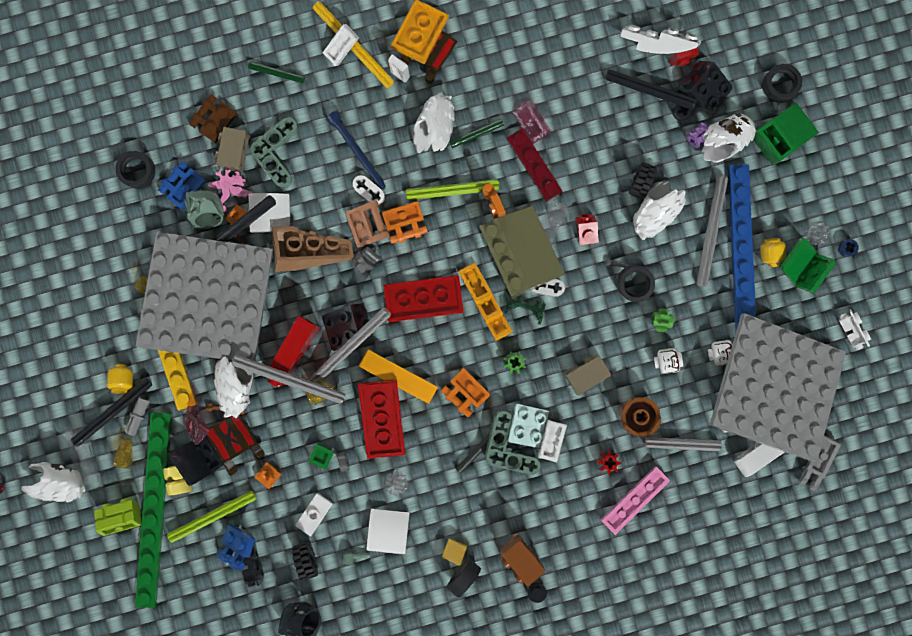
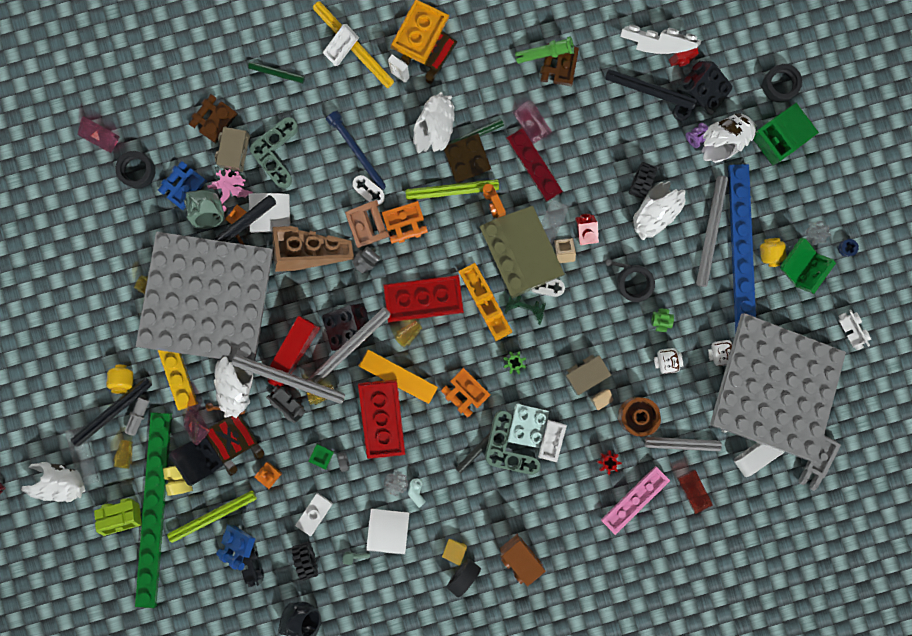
black plate [527,583,547,603] -> none
none -> clear pink slope [77,116,120,153]
none -> dark grey hinge [266,386,306,423]
none -> clear yellow cone [394,320,423,348]
none -> light aqua arm [408,478,426,508]
none -> dark brown plate [444,133,492,183]
none -> bright green pin [515,36,574,64]
none -> reddish brown plate [540,43,579,87]
none -> tan slope [554,238,576,263]
none -> tan slope [590,389,613,410]
none -> clear red plate [677,470,713,514]

